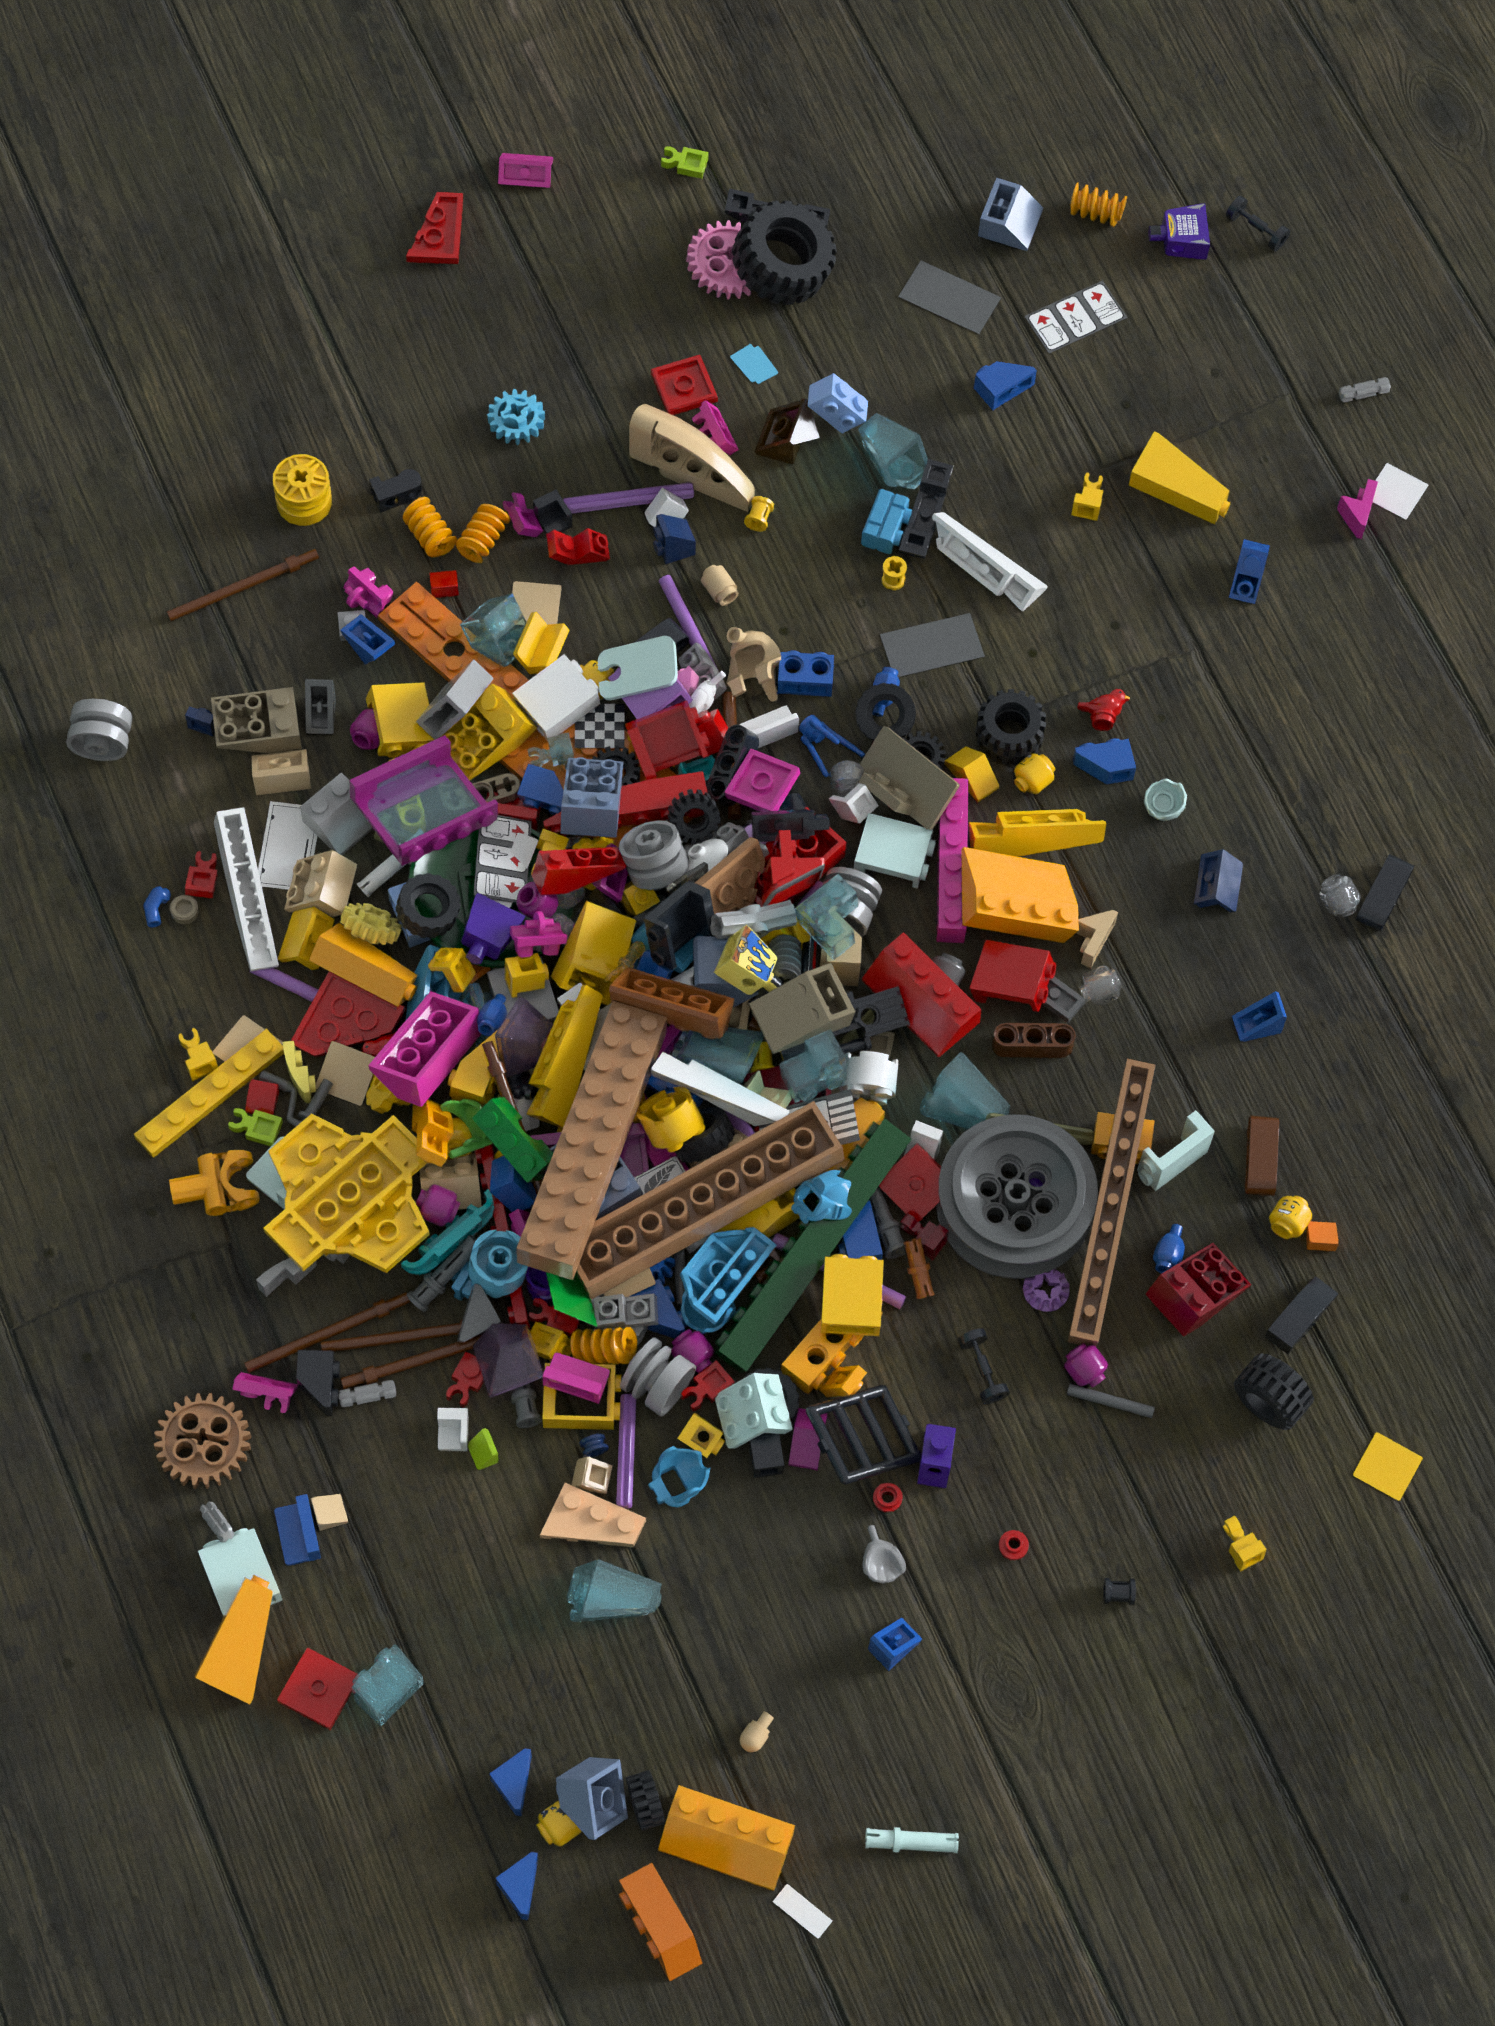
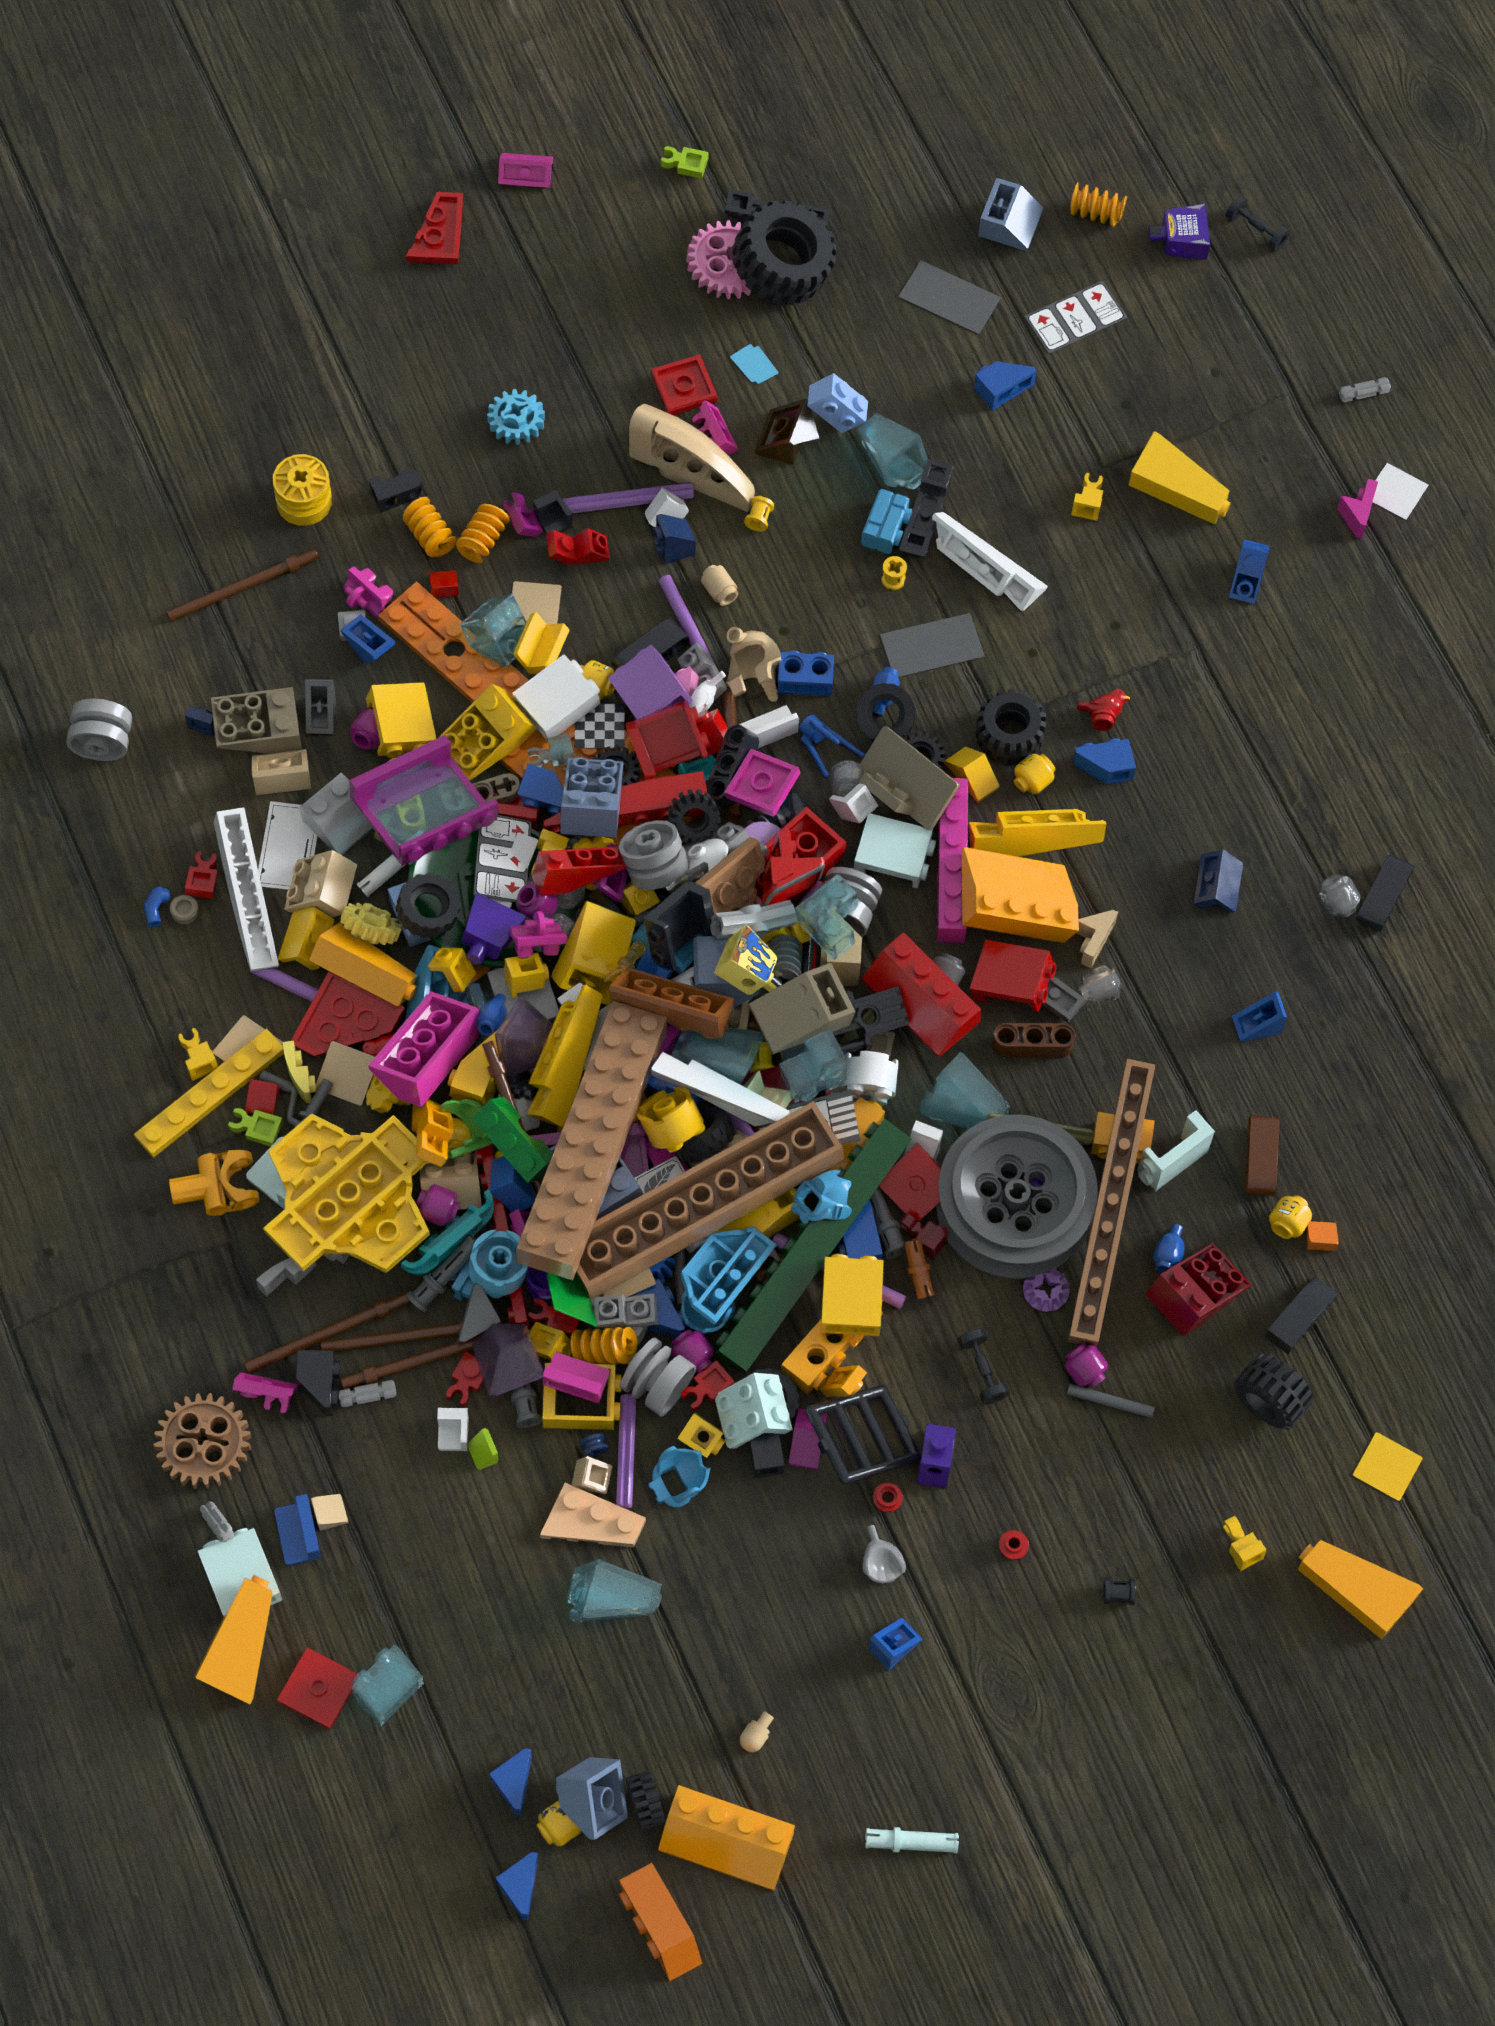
light grey brick [416,660,494,739] -> none
light aqua piece [598,636,678,700] -> none
black hinge [751,809,829,842] -> none
white sticker [773,1884,832,1939] -> none
light aqua hair [1144,779,1187,821] -> none
none -> light orange slope [1298,1540,1423,1639]

